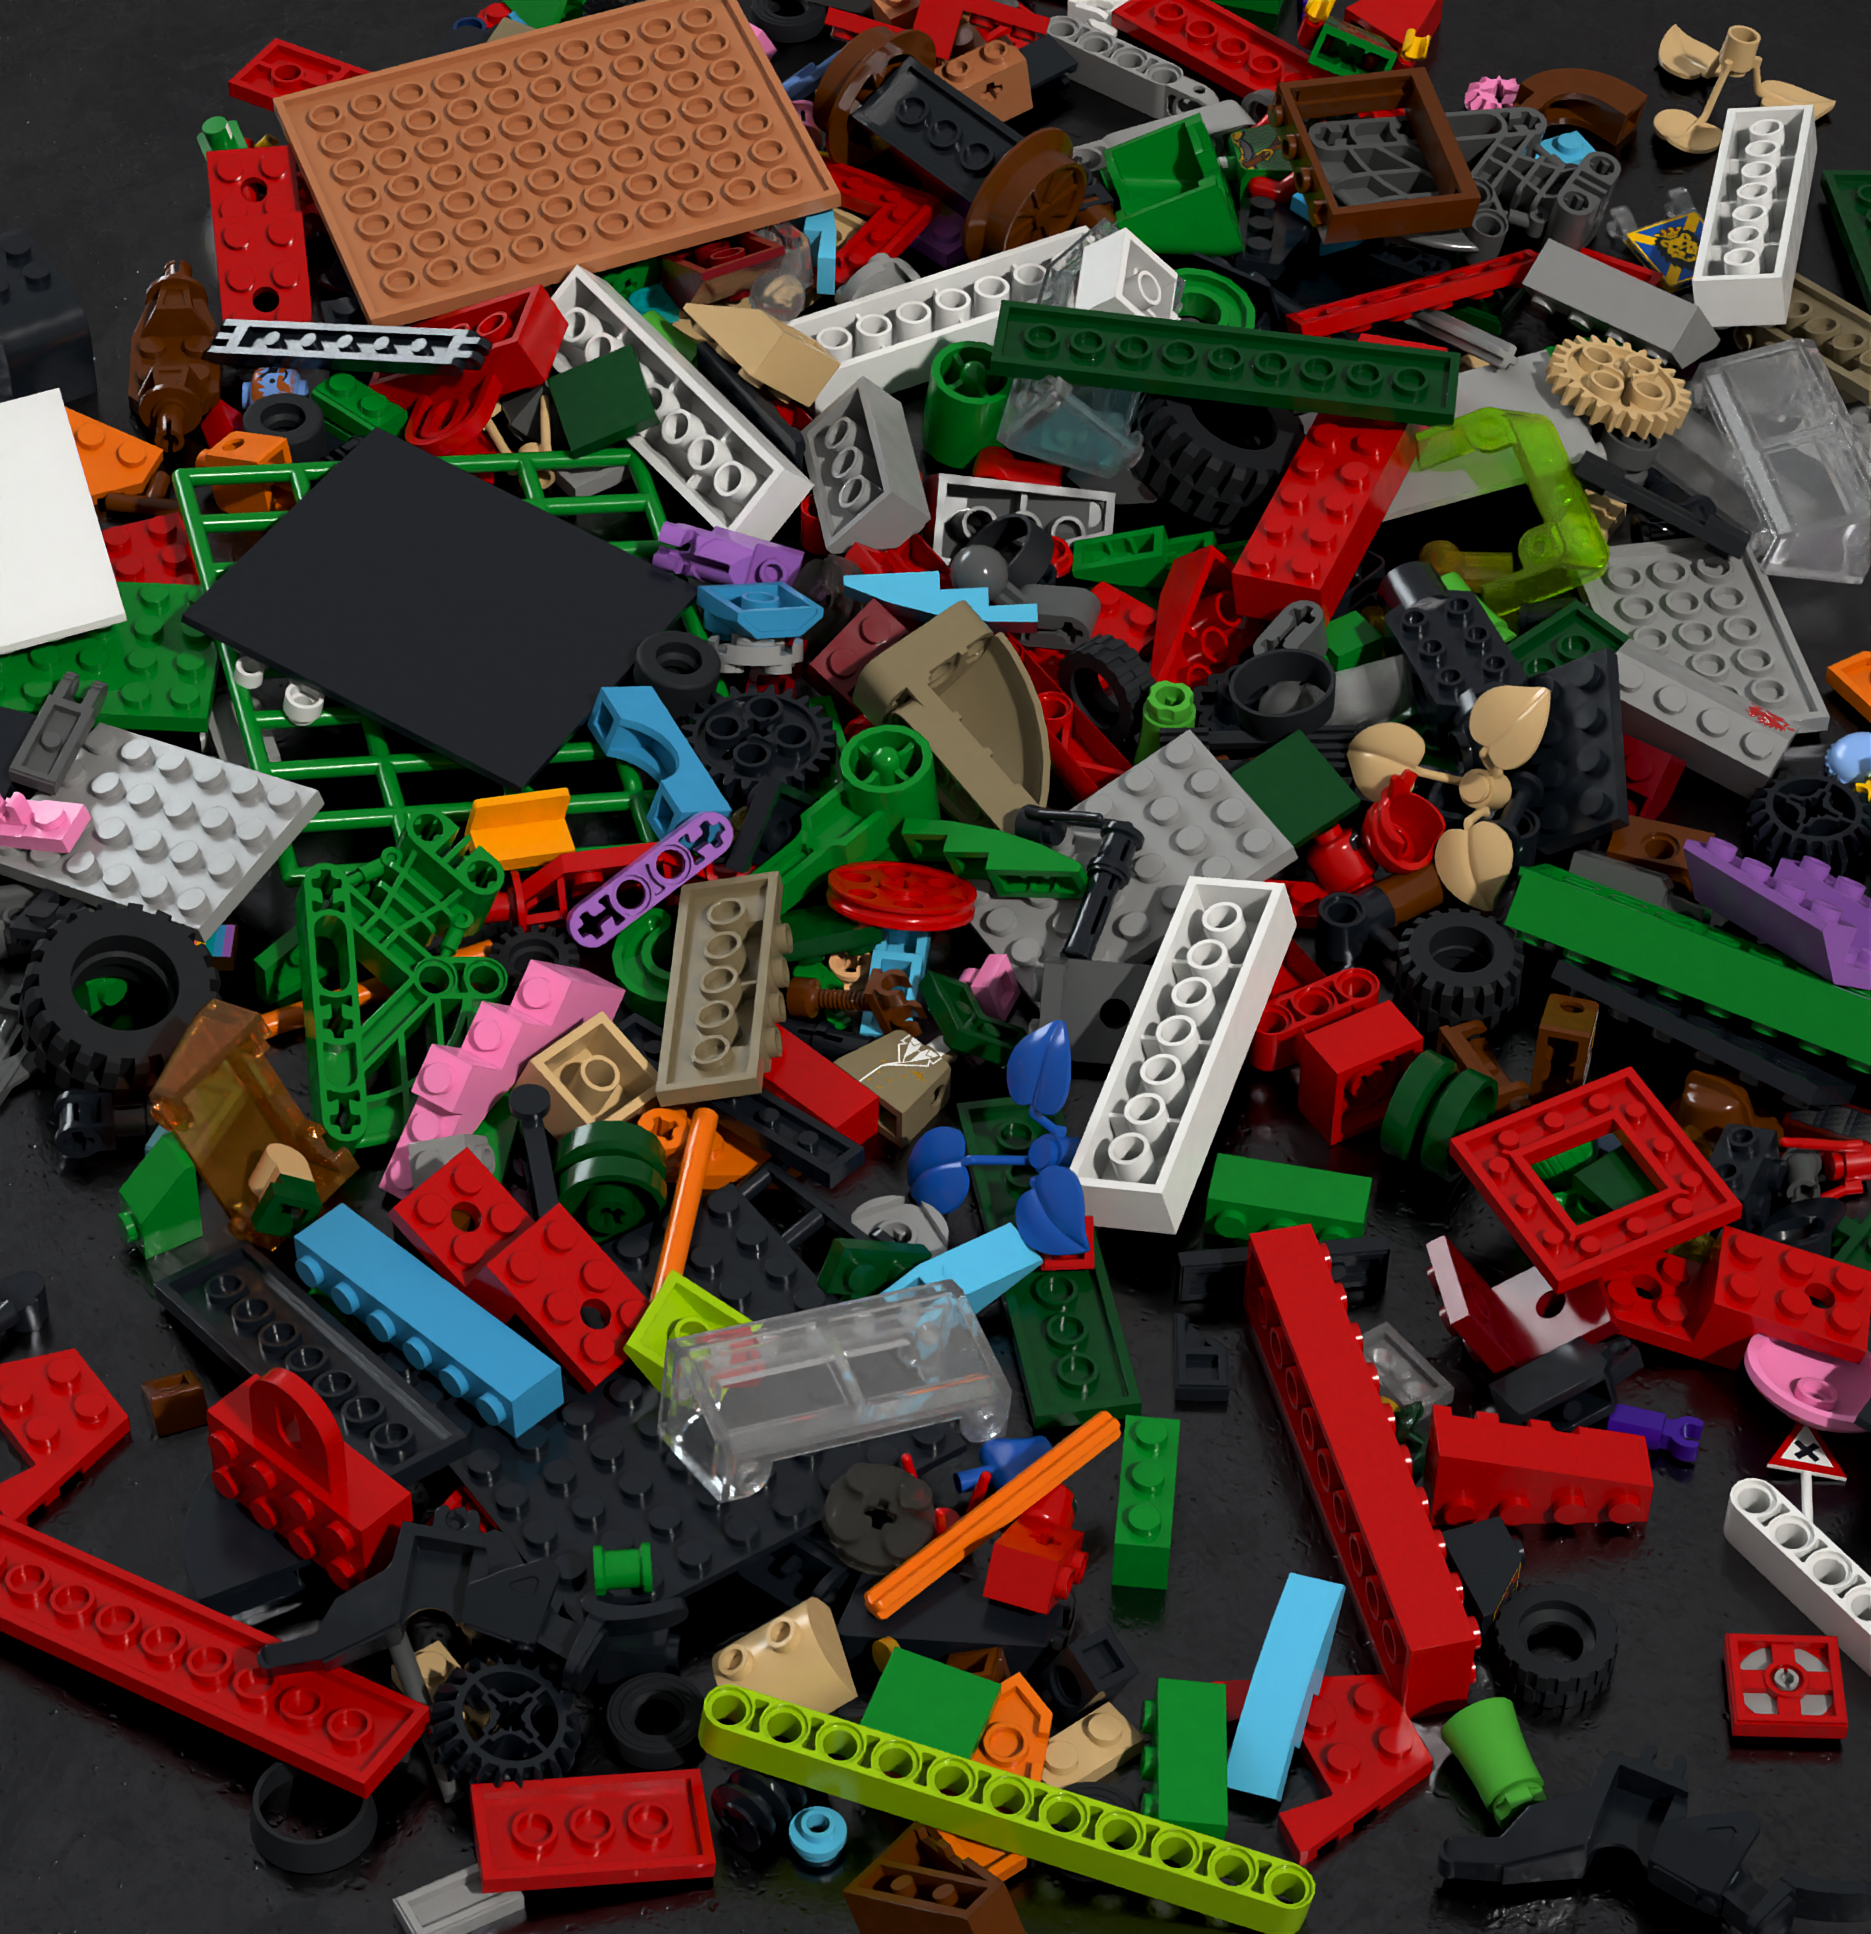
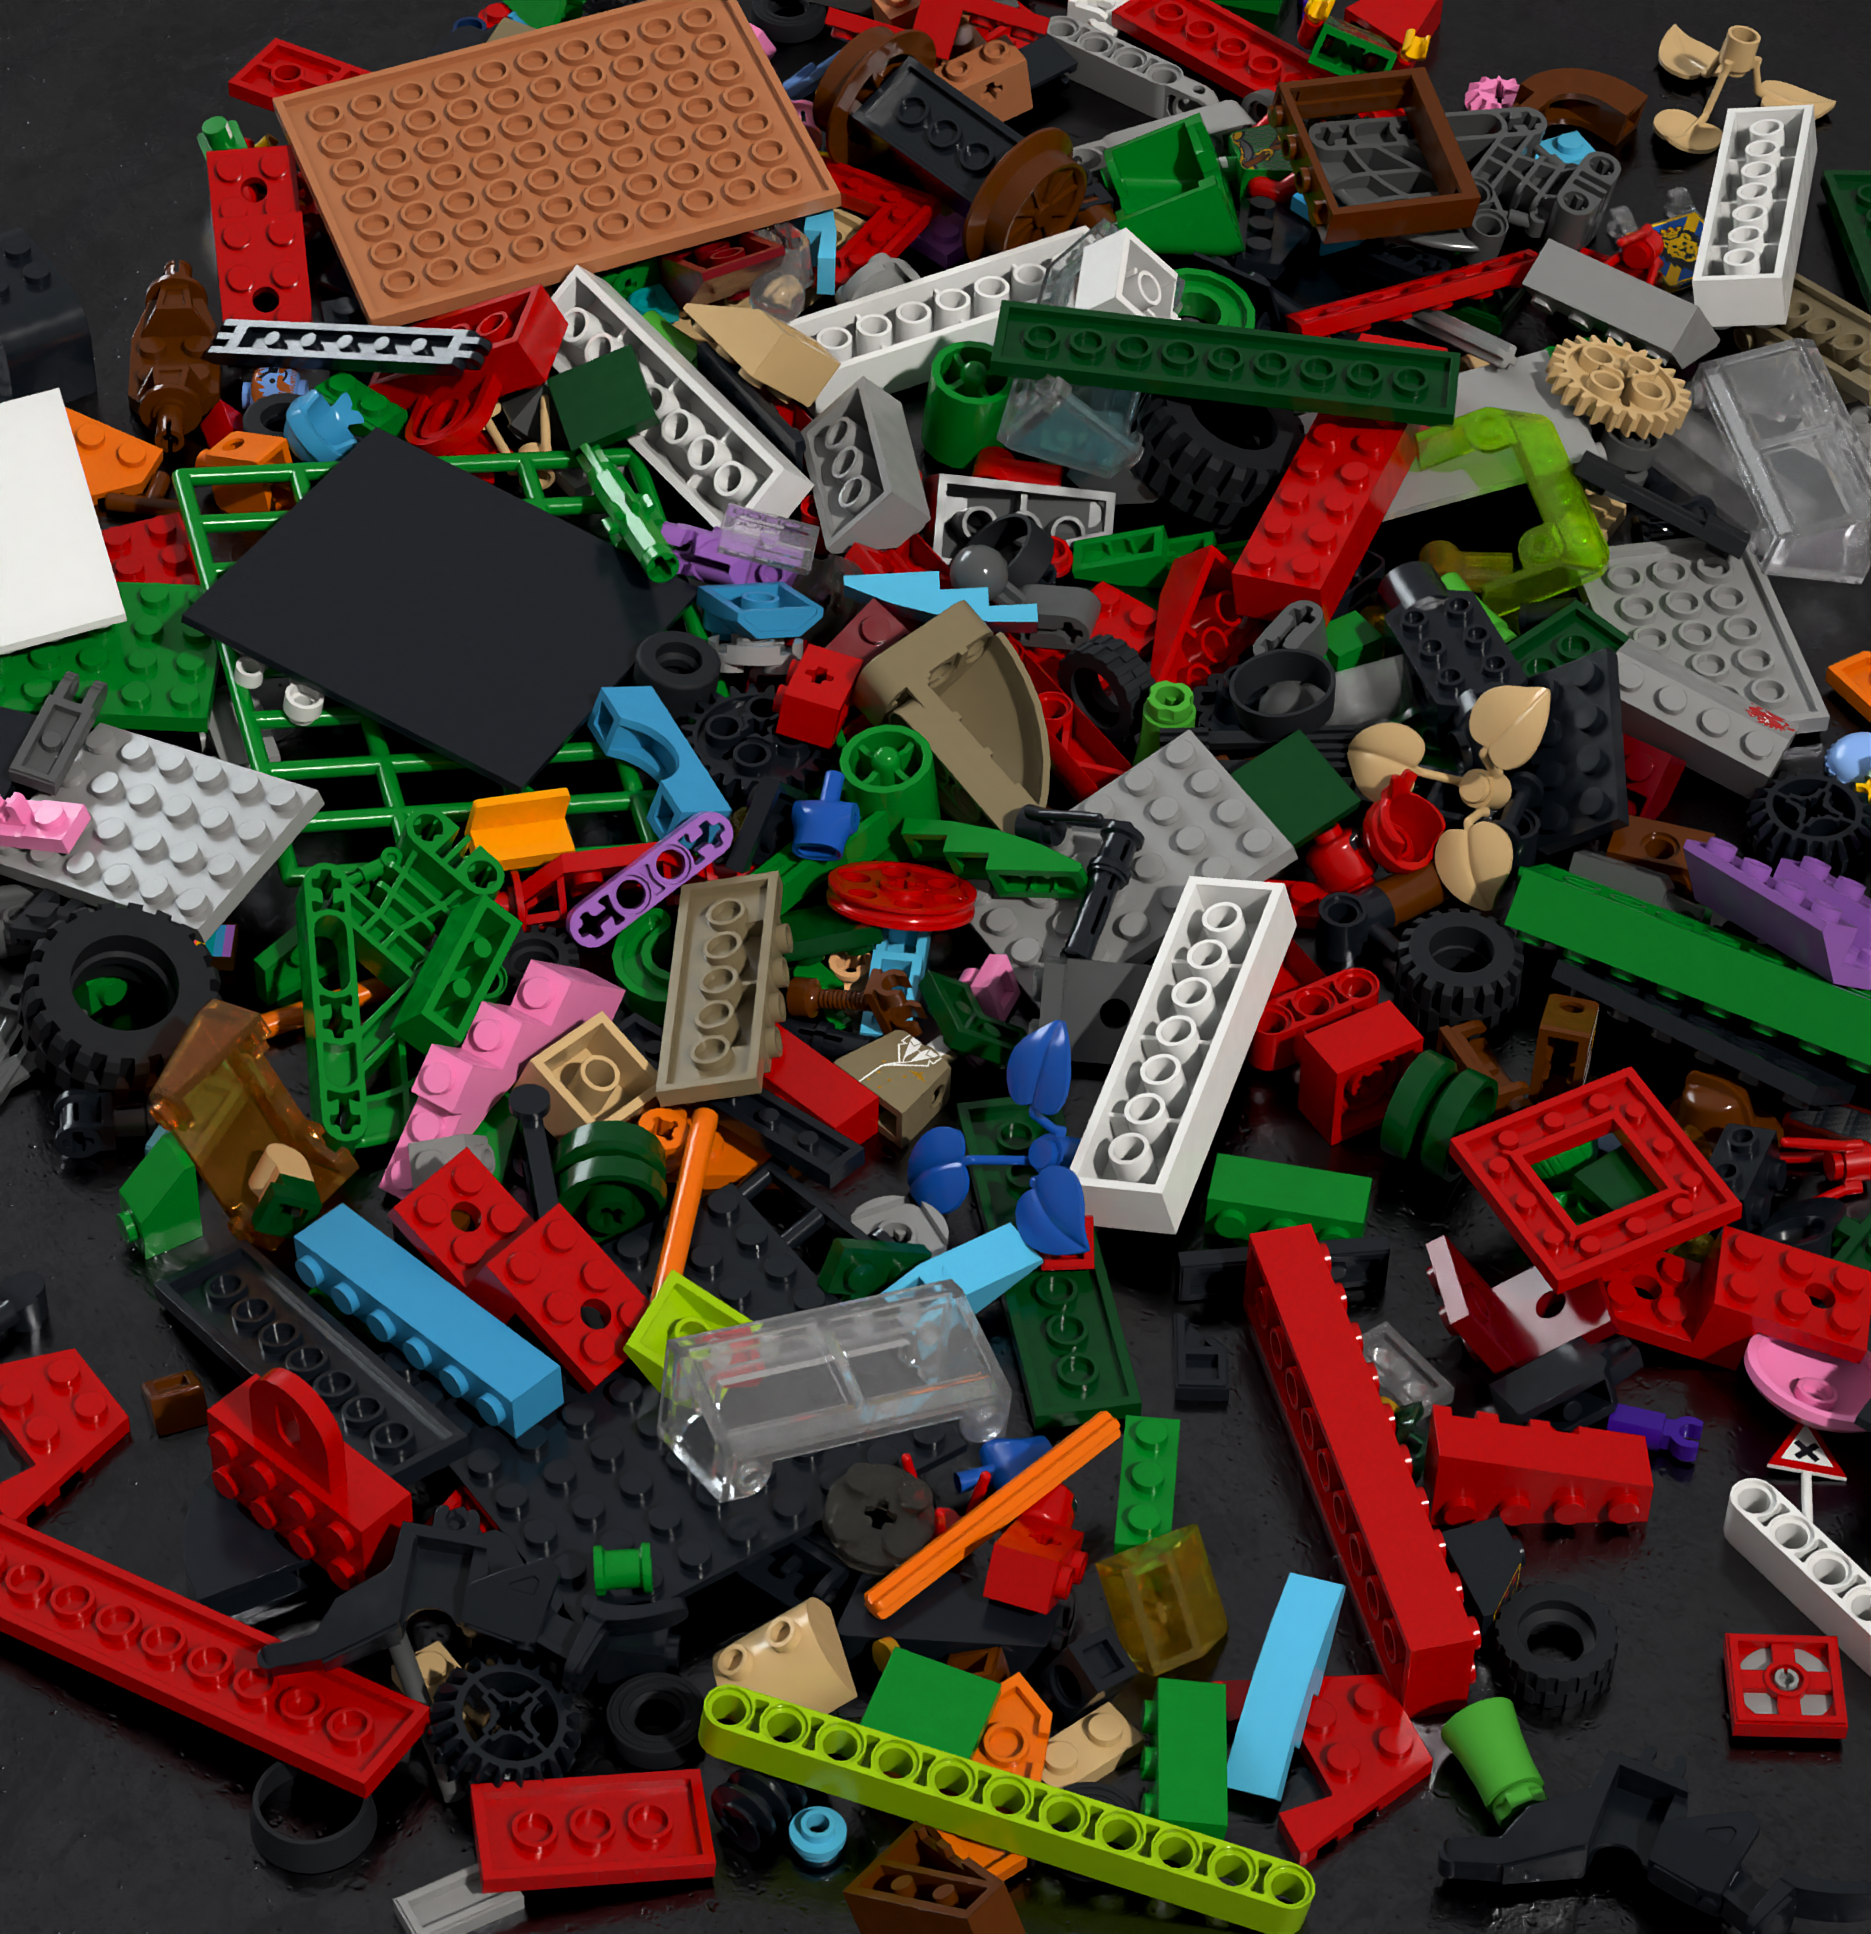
dark grey pin [1781,1148,1822,1203] -> none
none -> dark azure hat [283,389,364,463]
none -> green brick [390,893,523,1056]
none -> green piece [576,442,679,583]
none -> clear panel [717,503,820,576]
none -> red brick [772,644,864,750]
none -> blue piece [791,770,860,861]
none -> clear yellow slope [1095,1523,1230,1676]
none -> red plant [1602,223,1664,286]

